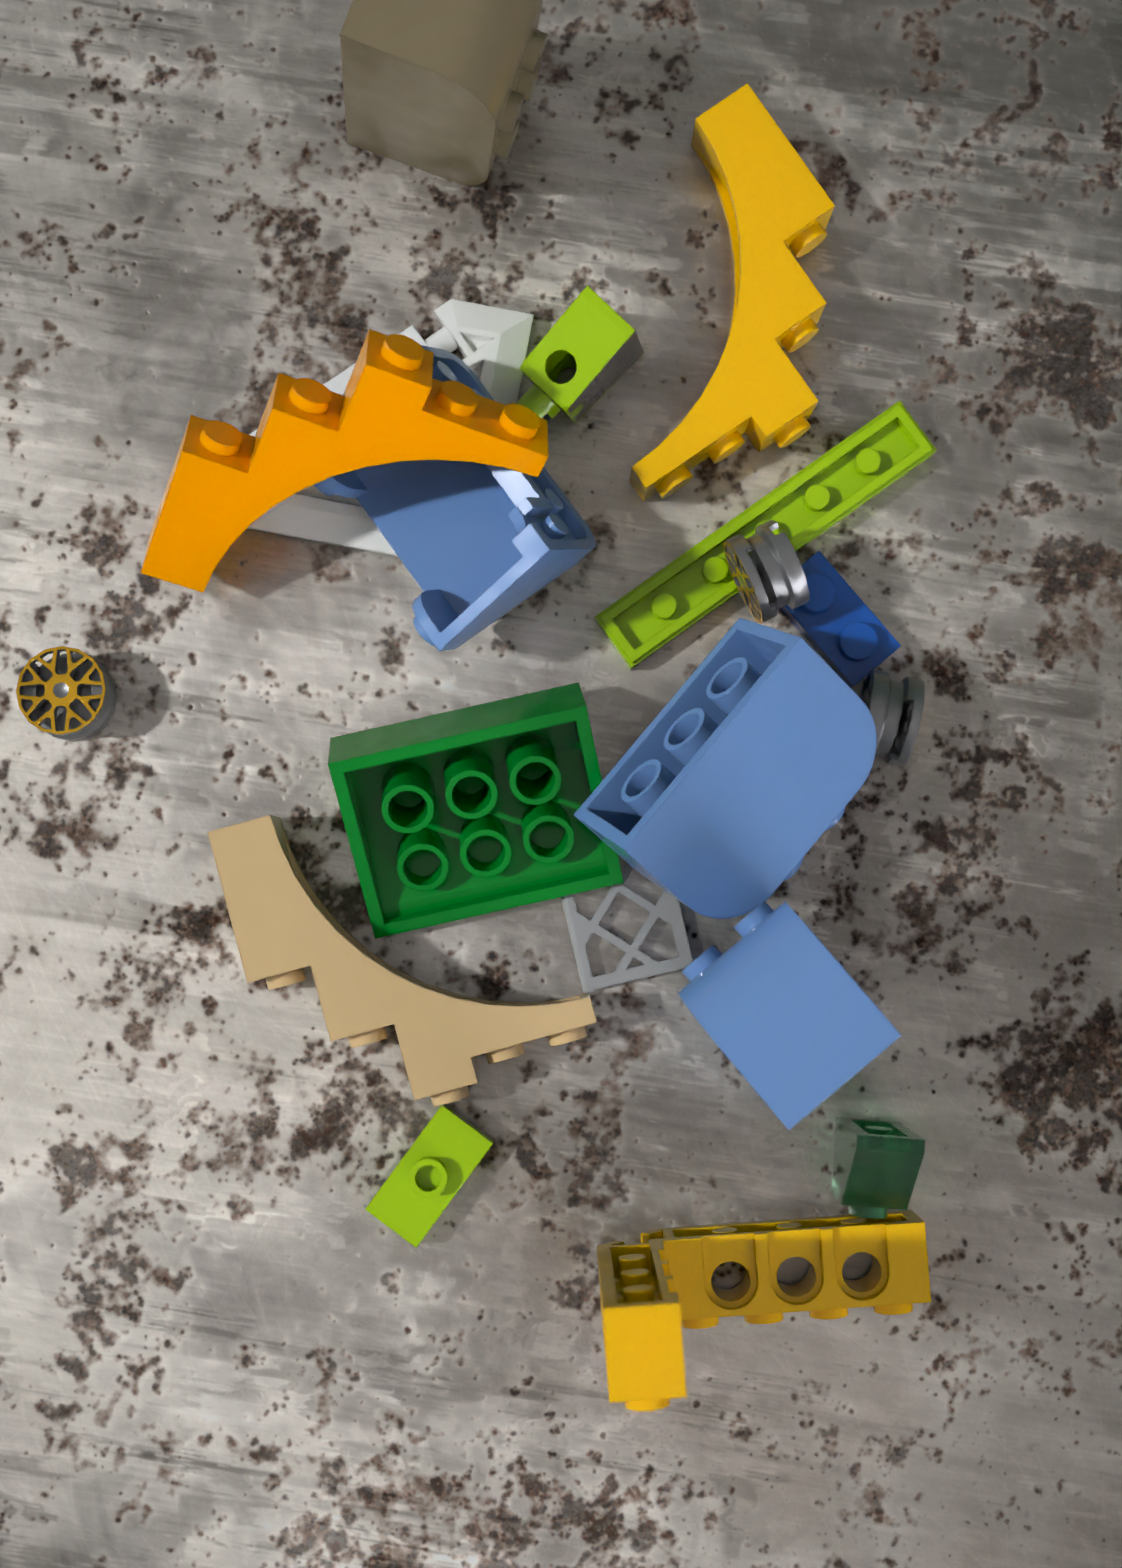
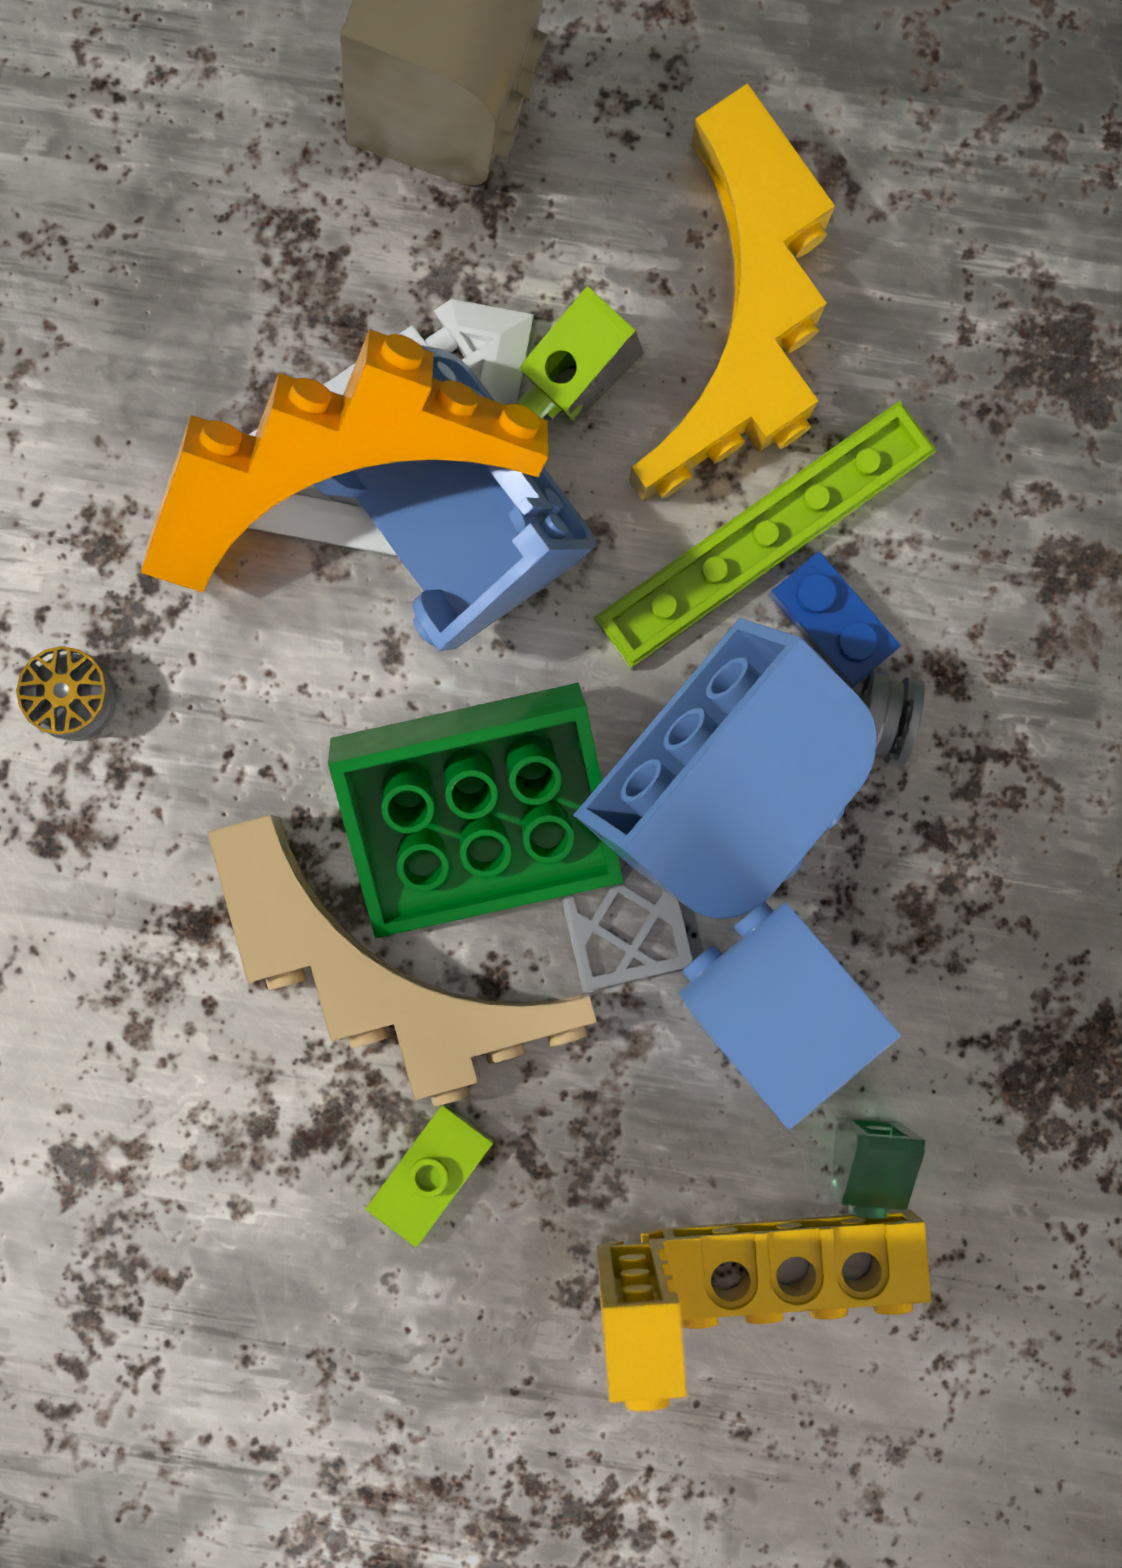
flat silver wheel [723,520,810,624] -> none

